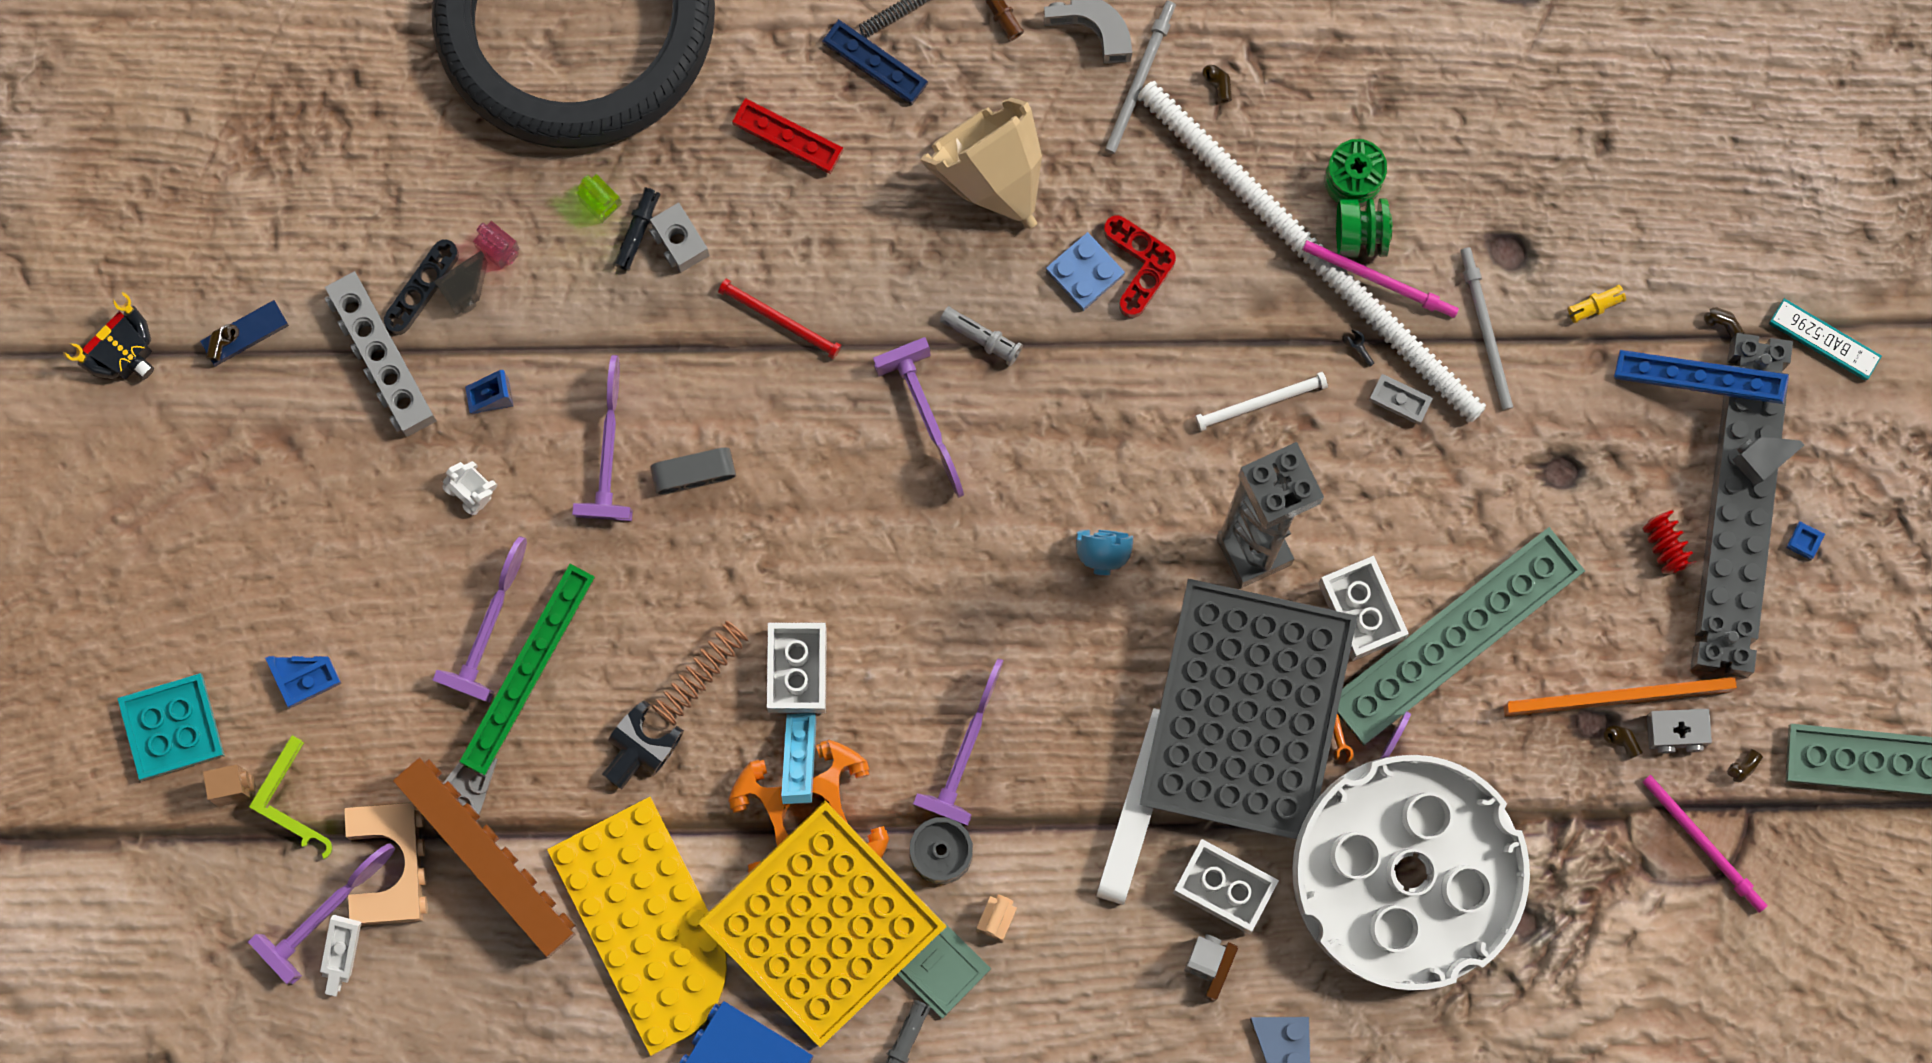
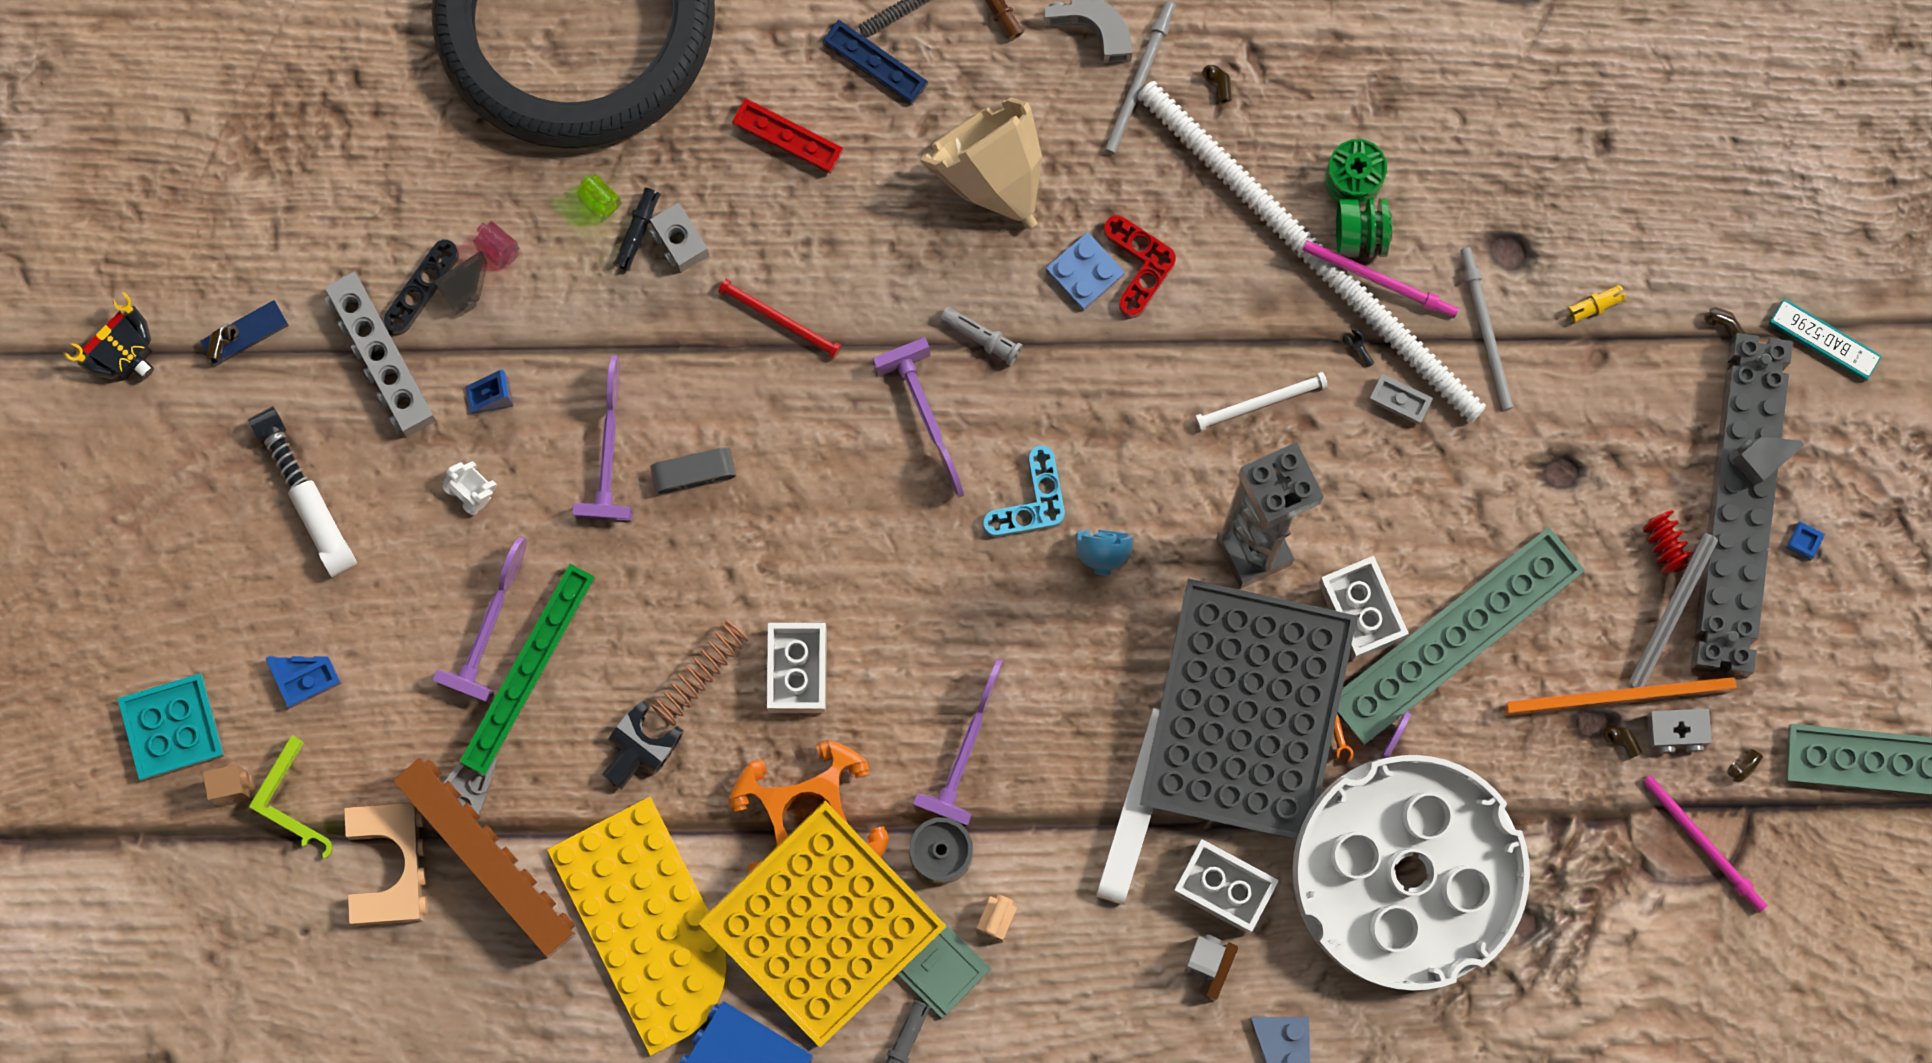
medium lavender piece [248,843,395,984] -> none
white hinge [320,915,361,996] -> none
medium azure plate [781,713,816,804] -> none
blue tile [1614,350,1789,404] -> none
none -> piece [248,406,358,577]
none -> medium azure beam [984,446,1065,537]
none -> light grey axle [1629,533,1718,688]

